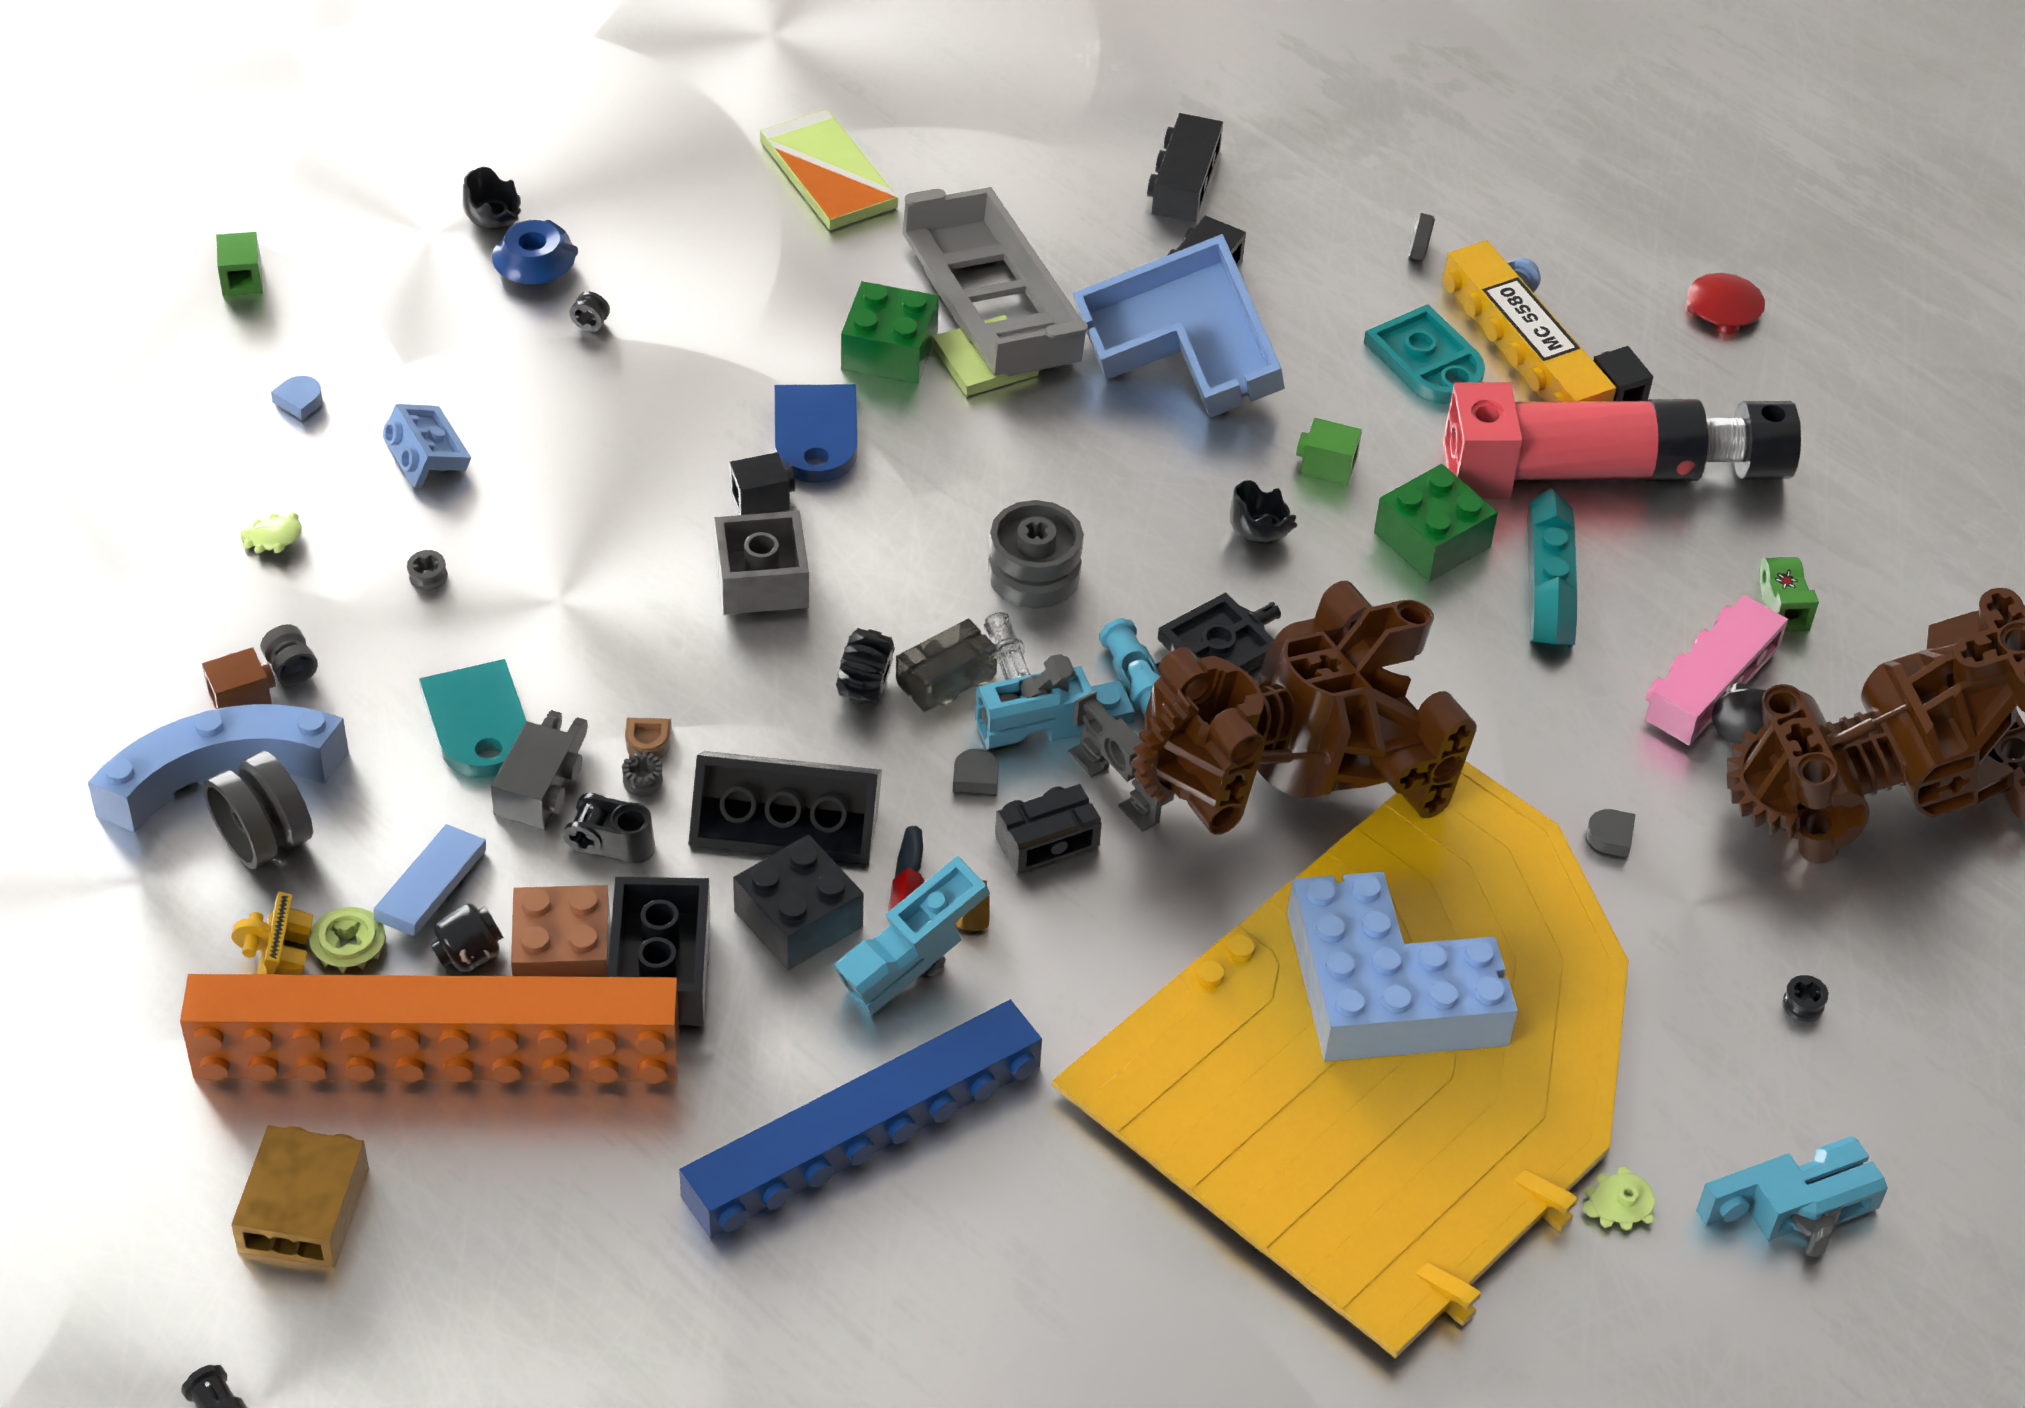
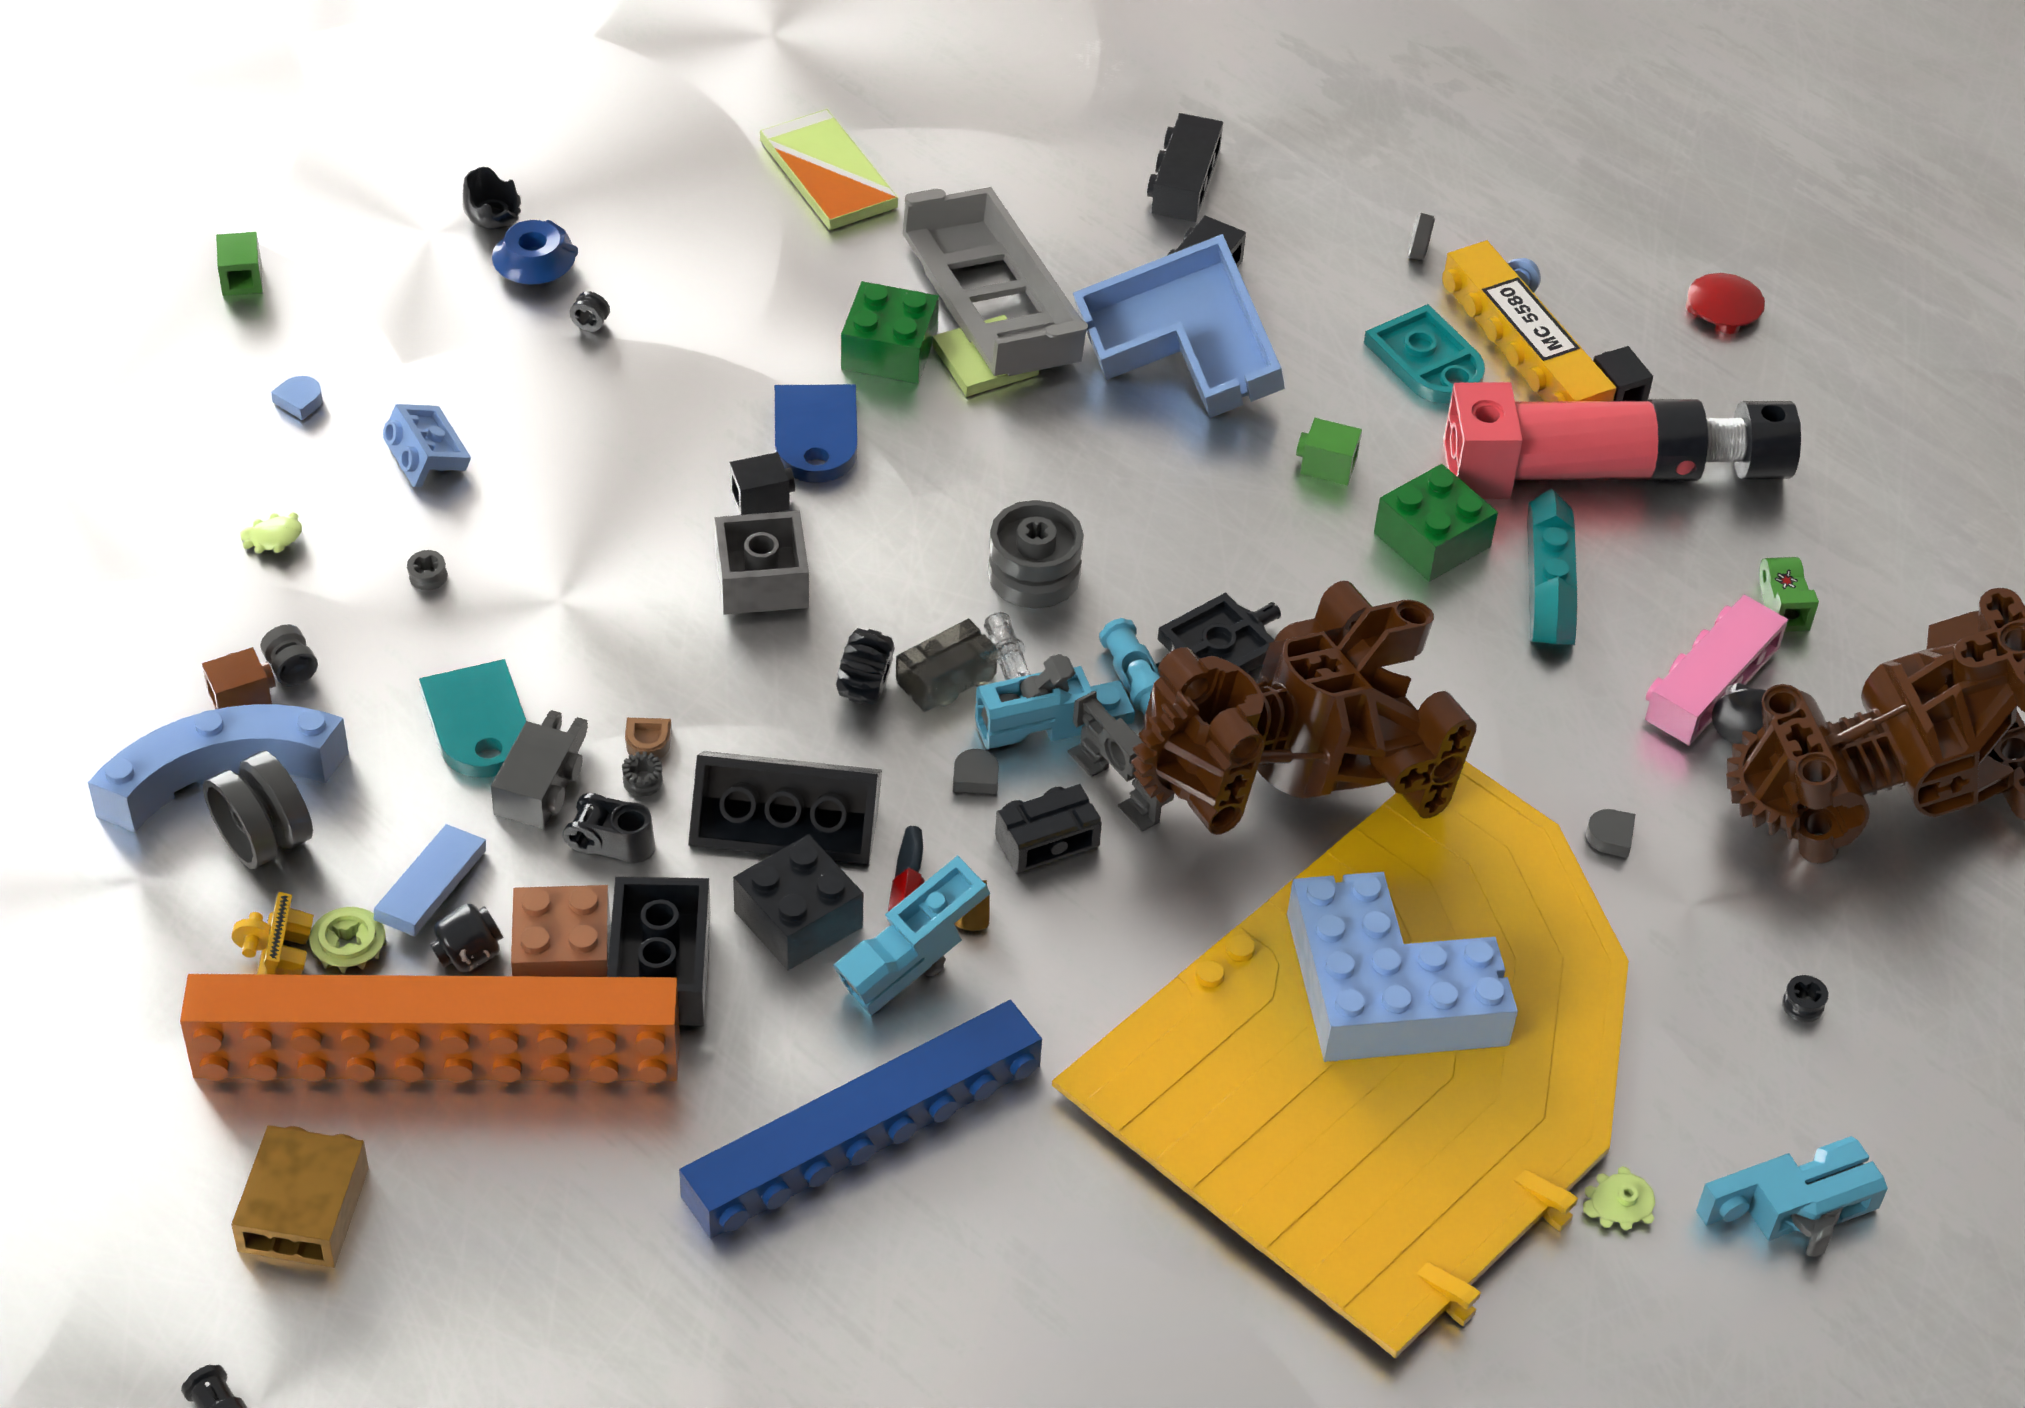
black hair [1230,480,1297,543] -> none

